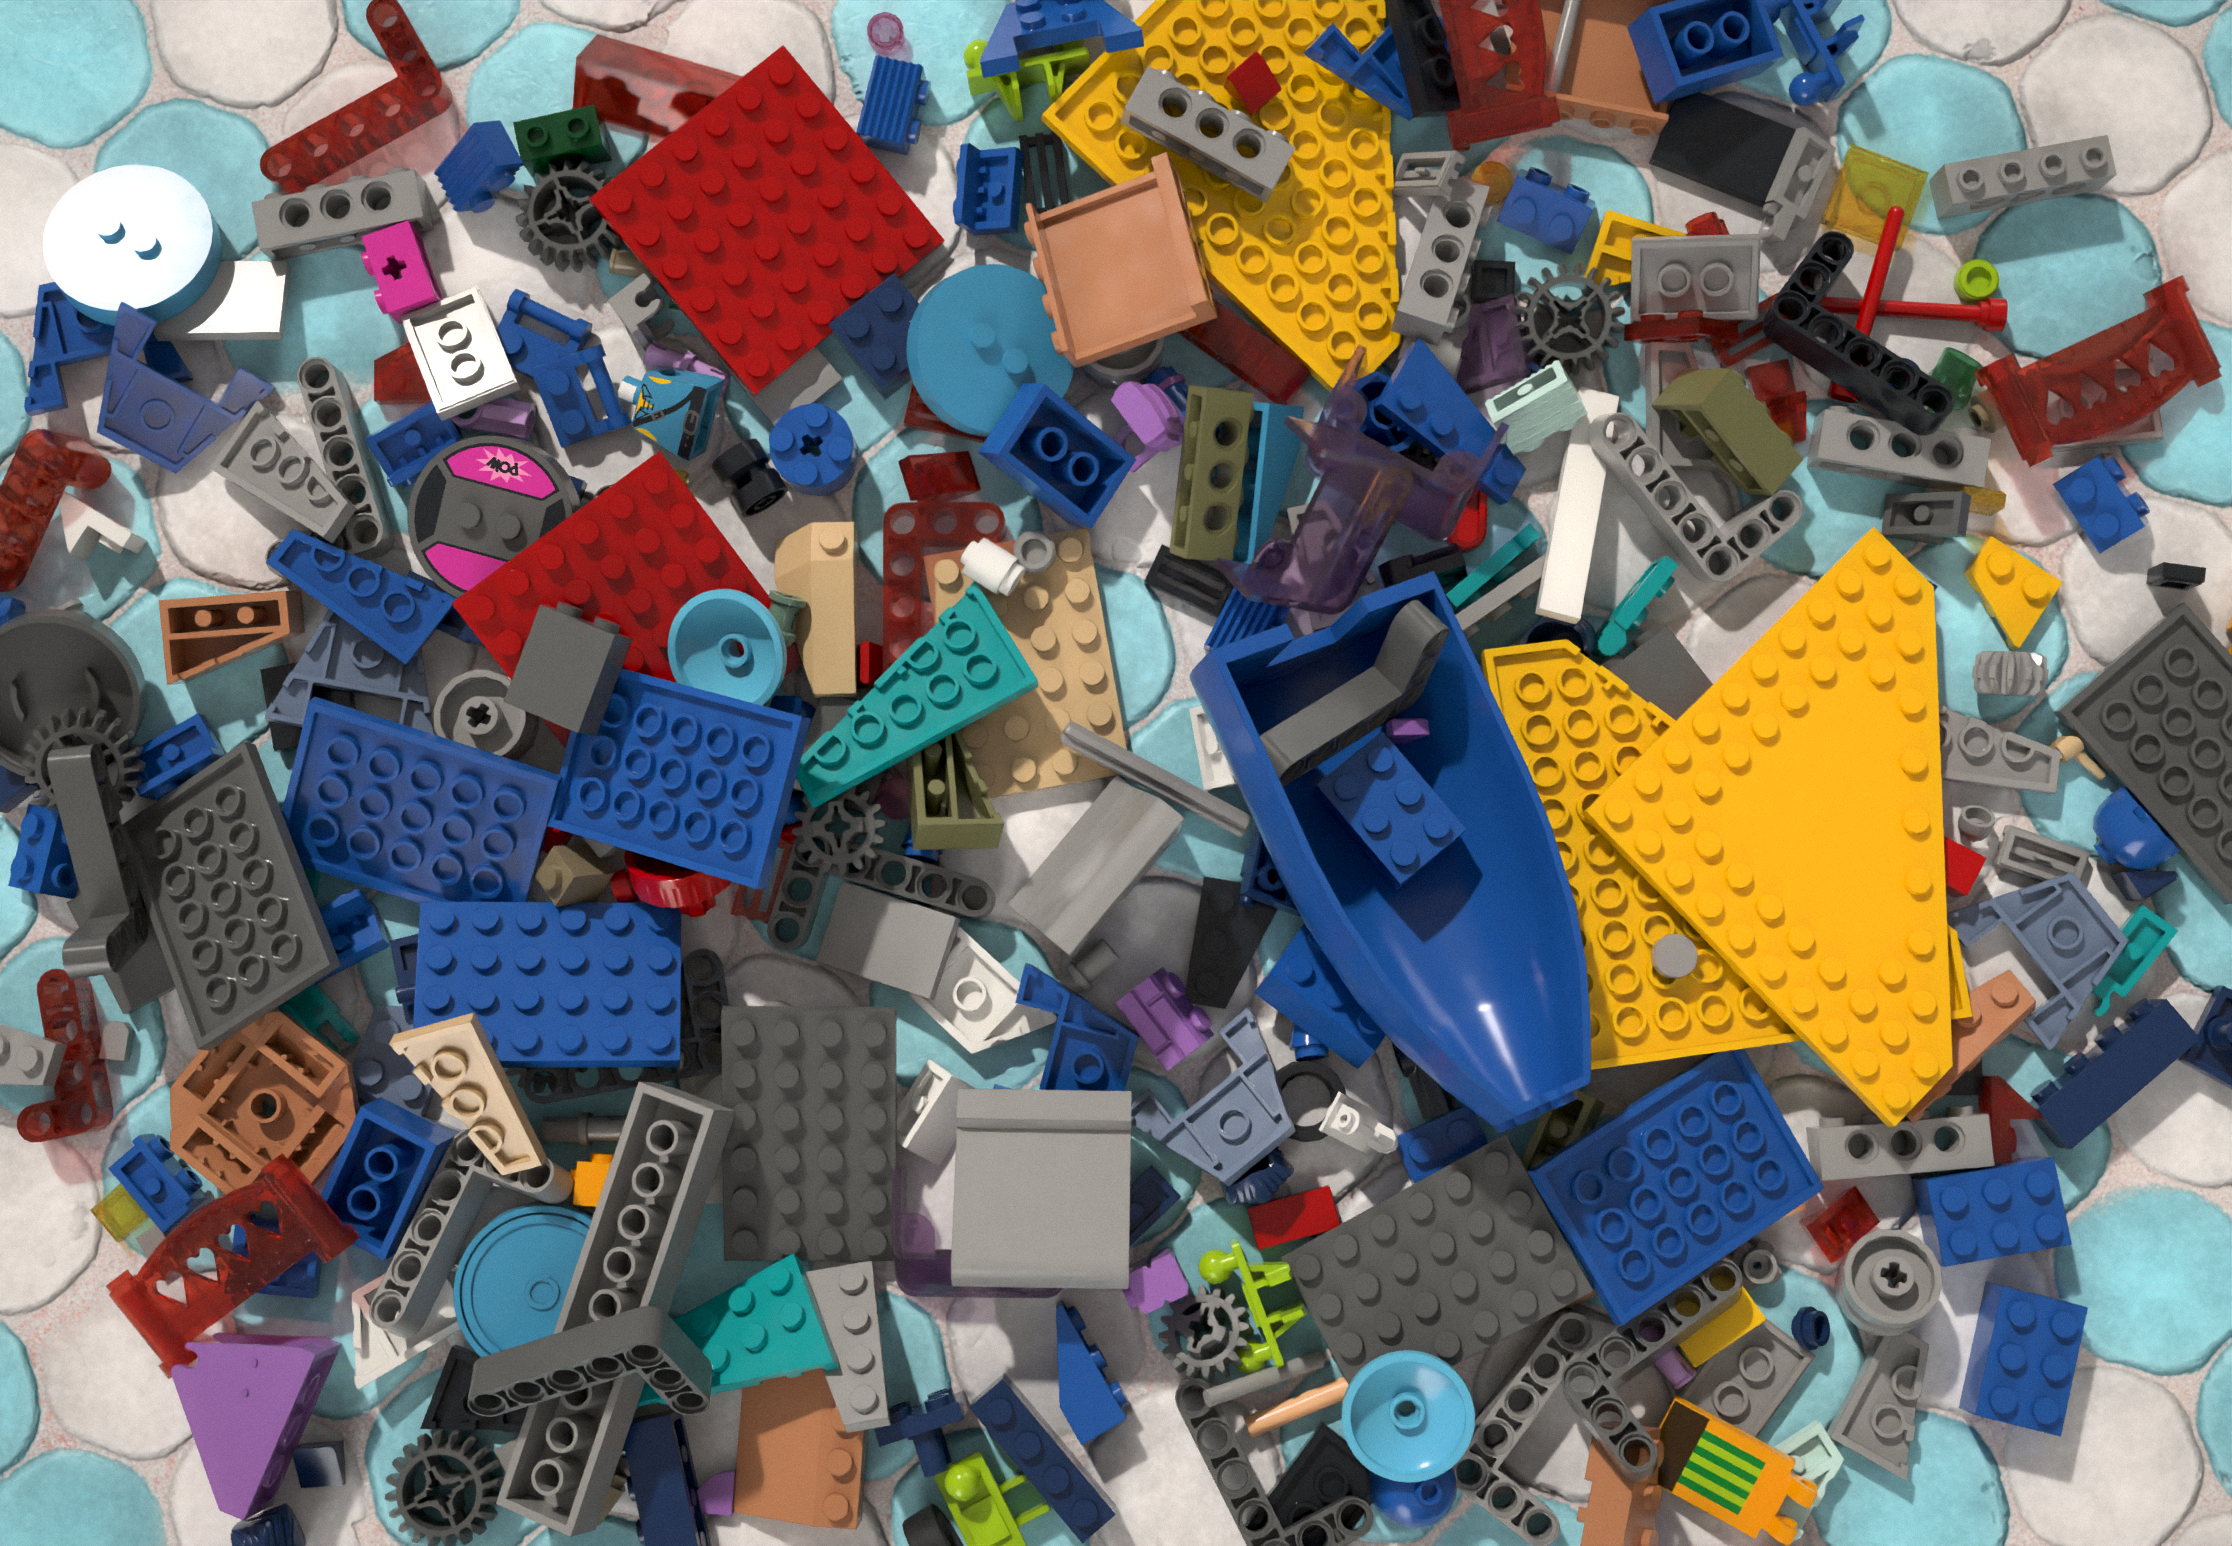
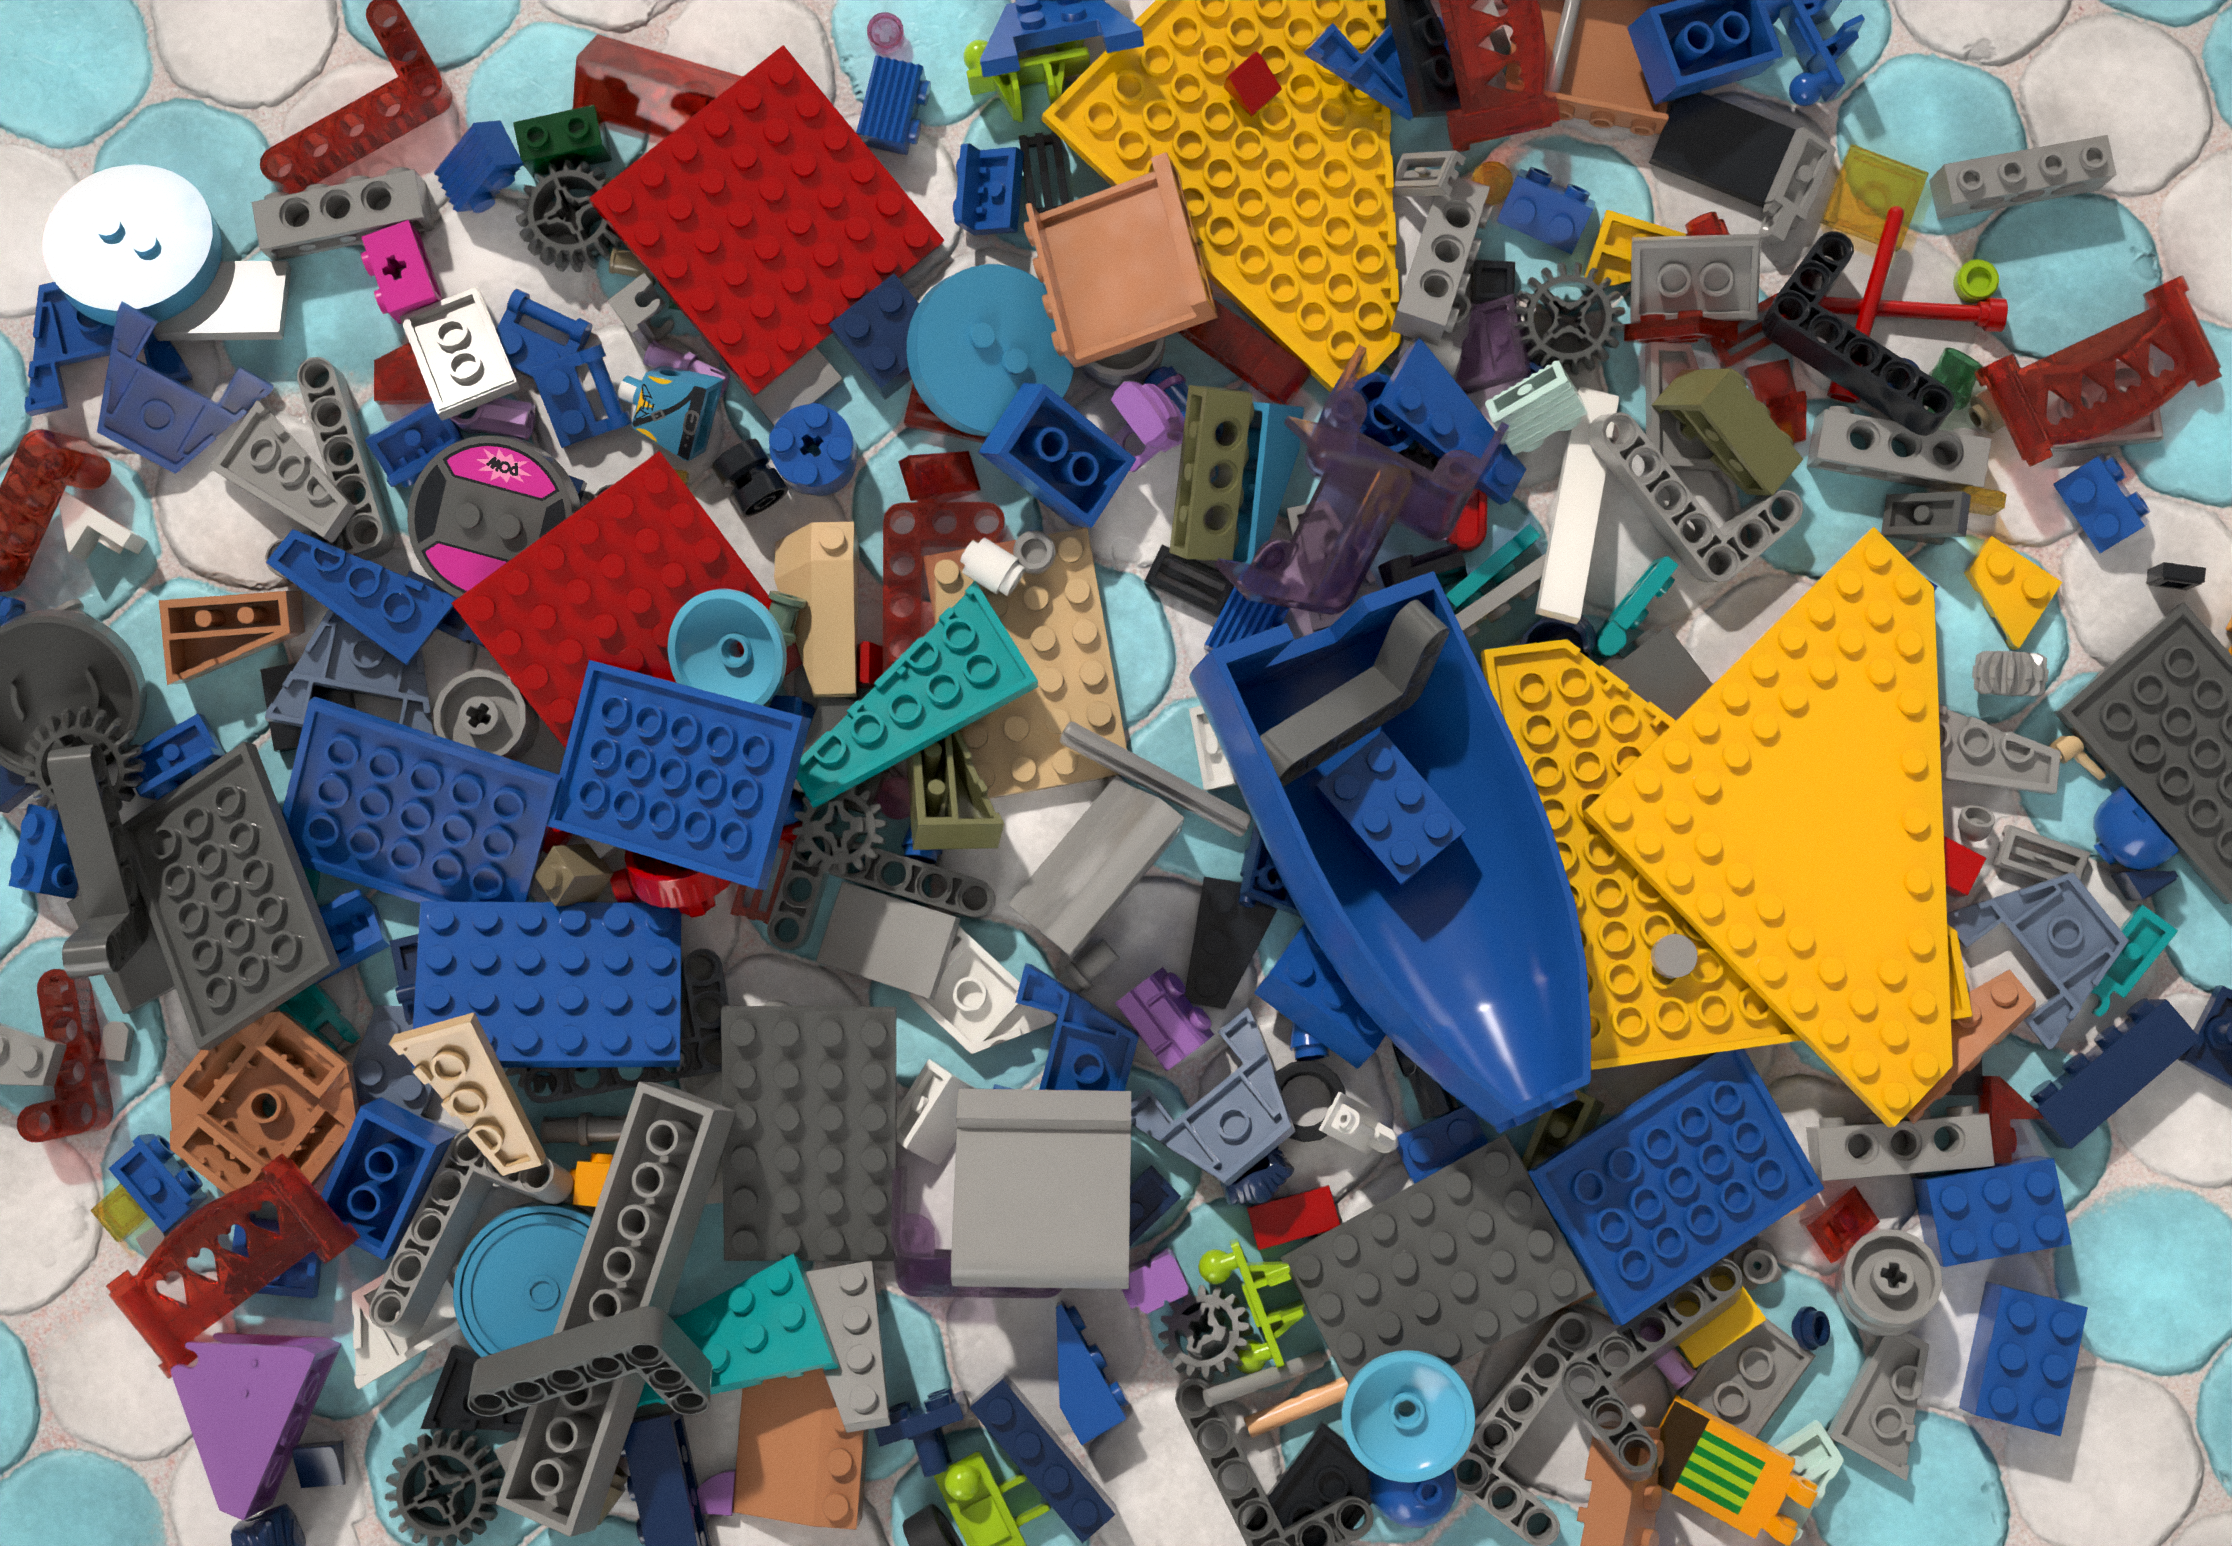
dark grey brick [503,601,633,735] -> none
light grey brick [1120,66,1296,203] -> none
medium lavender tile [1386,718,1430,744] -> none

